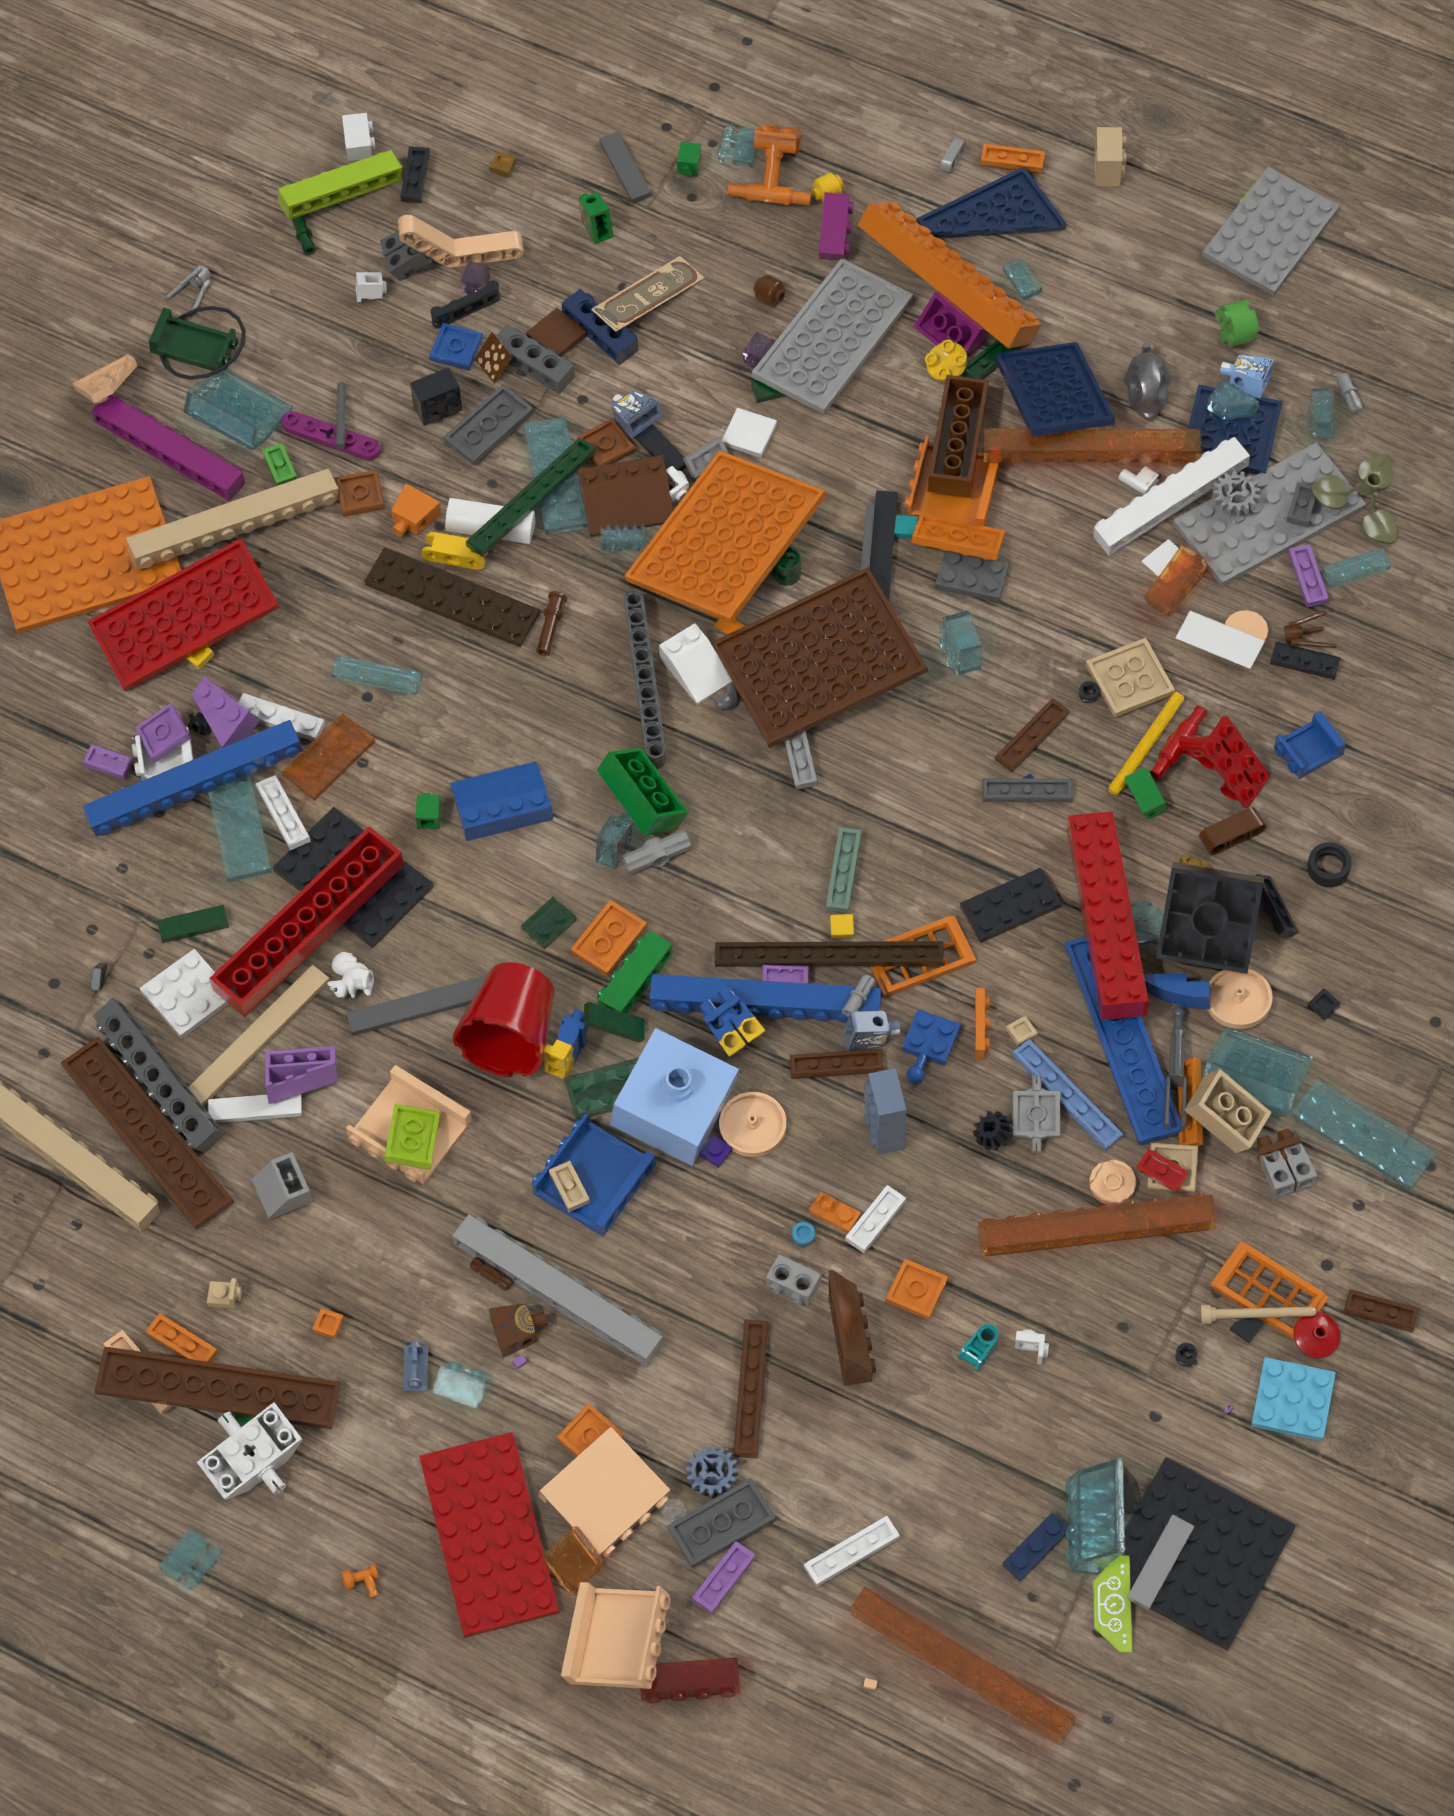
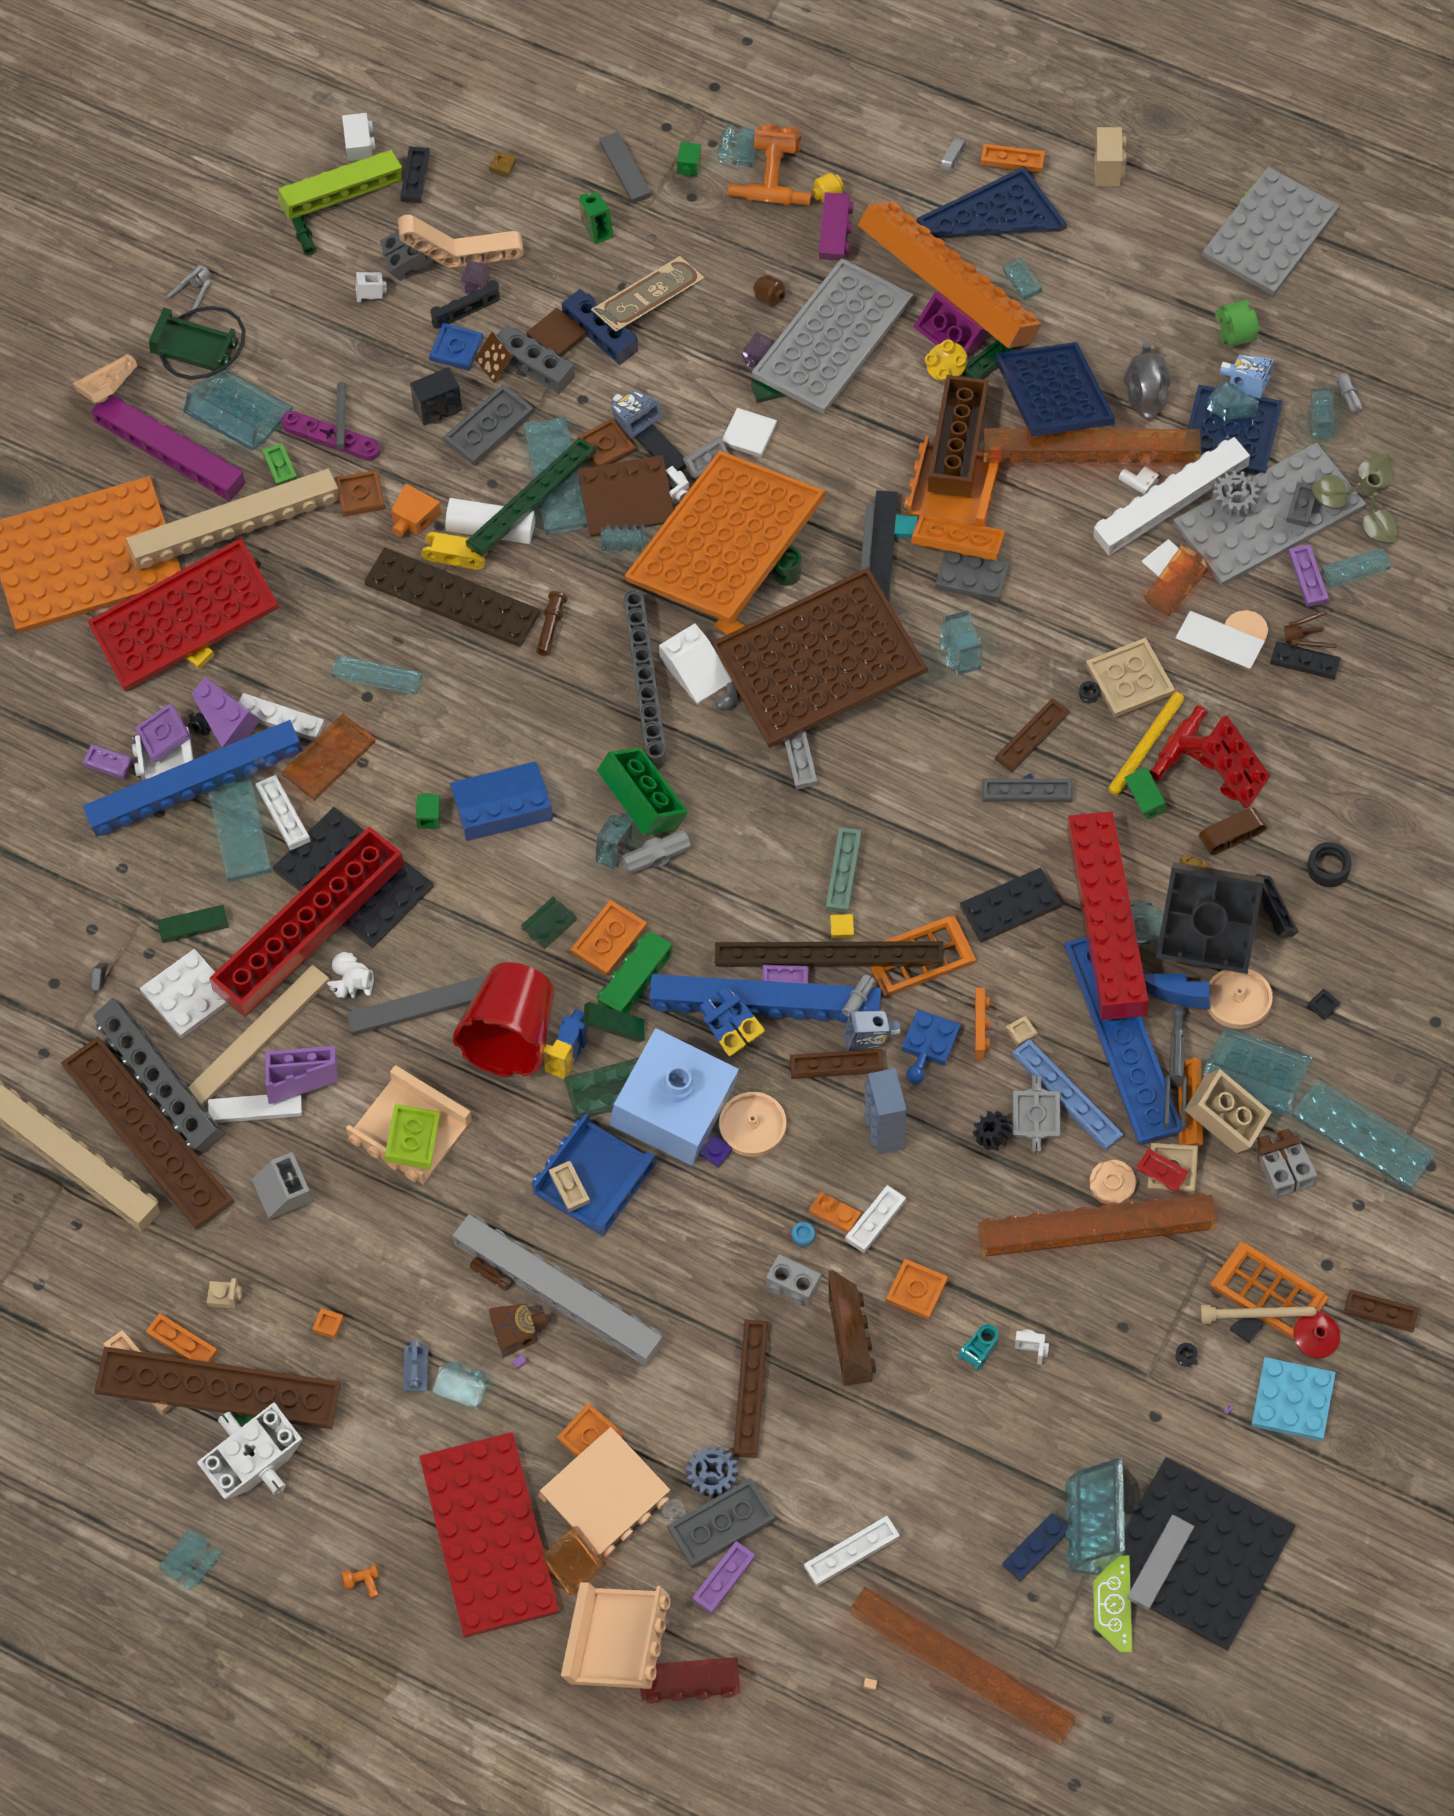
blue panel [1274,711,1346,779] -> none

